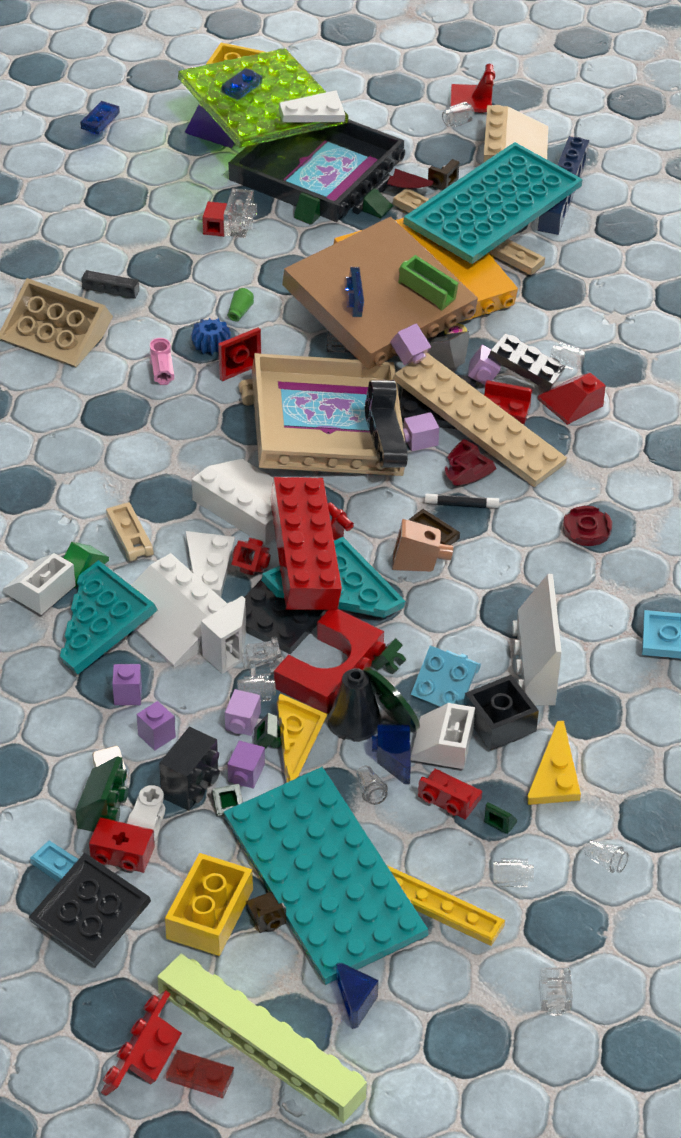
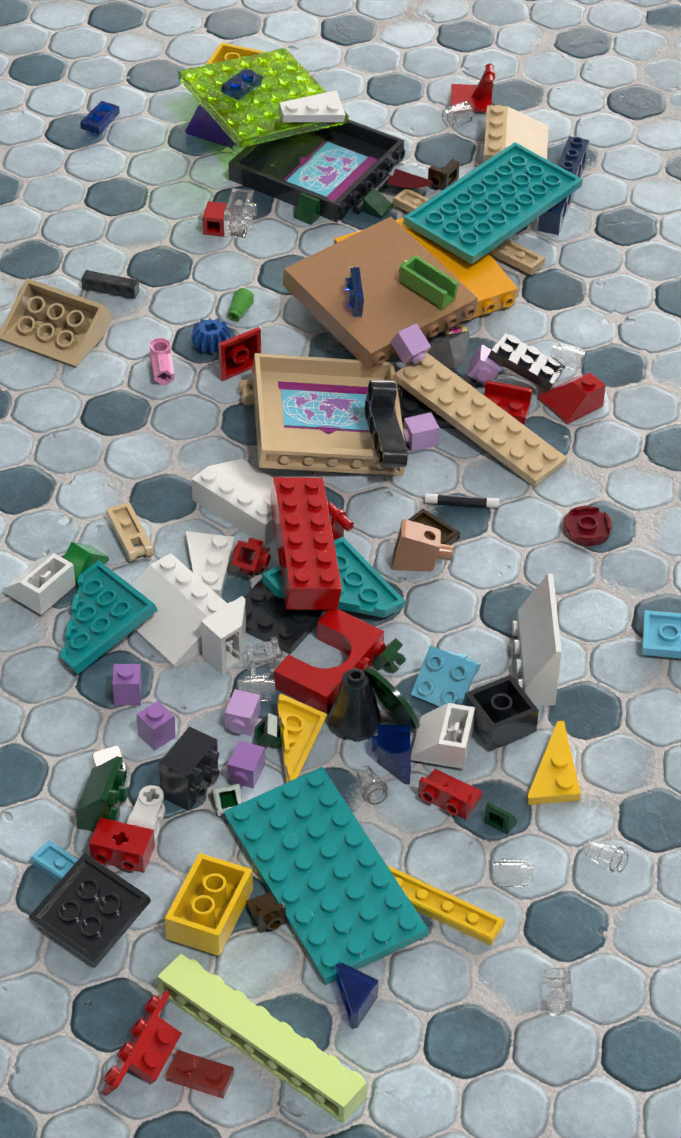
dark red brick [445,439,497,486] -> none

